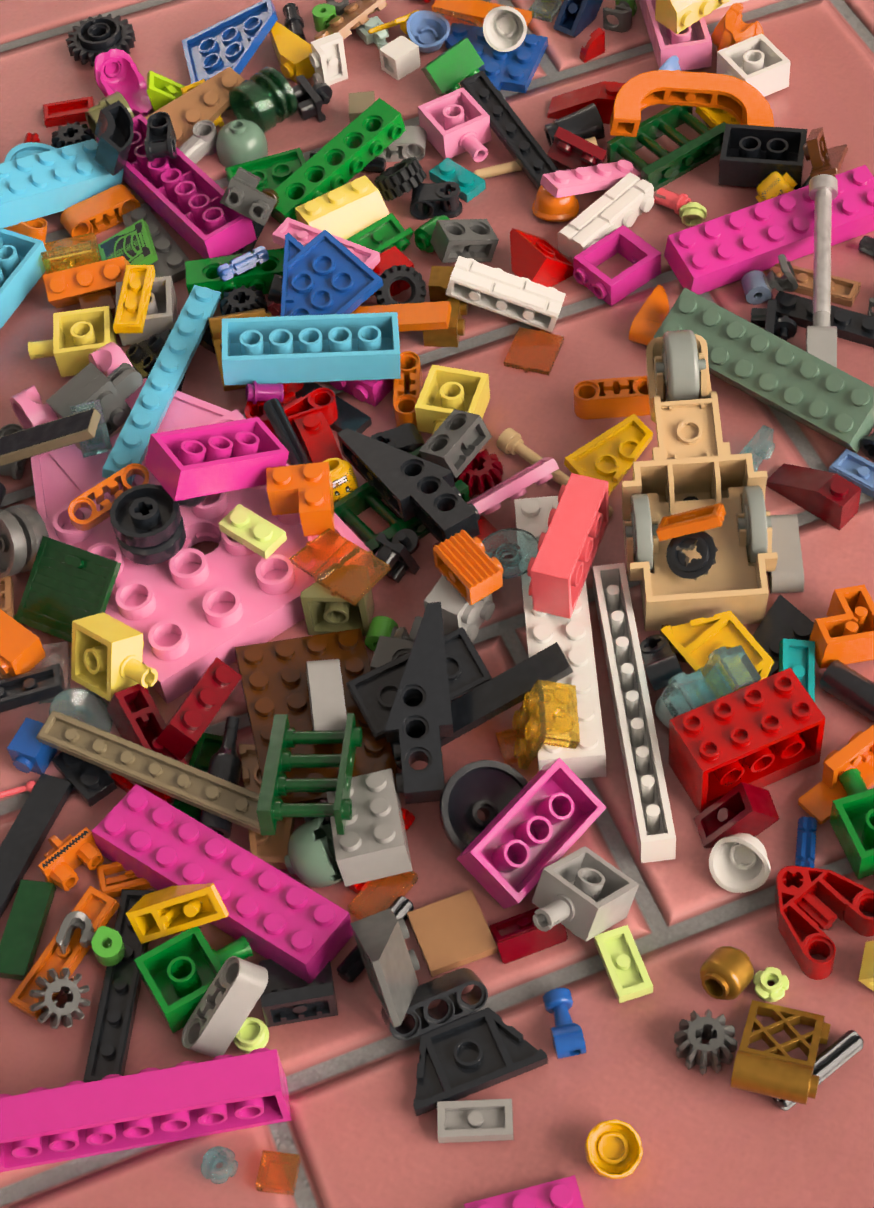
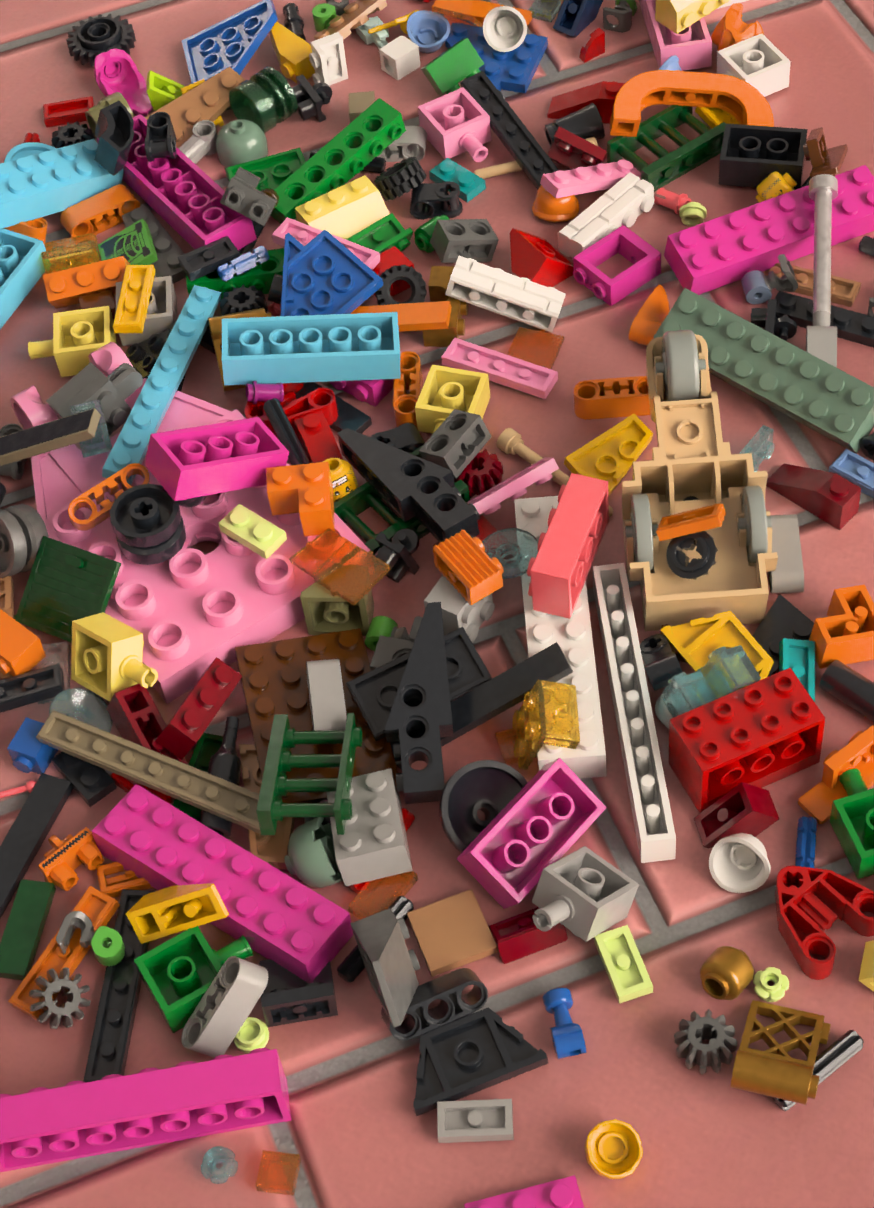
none -> black plate [178,236,240,281]
none -> bright pink plate [441,338,558,399]

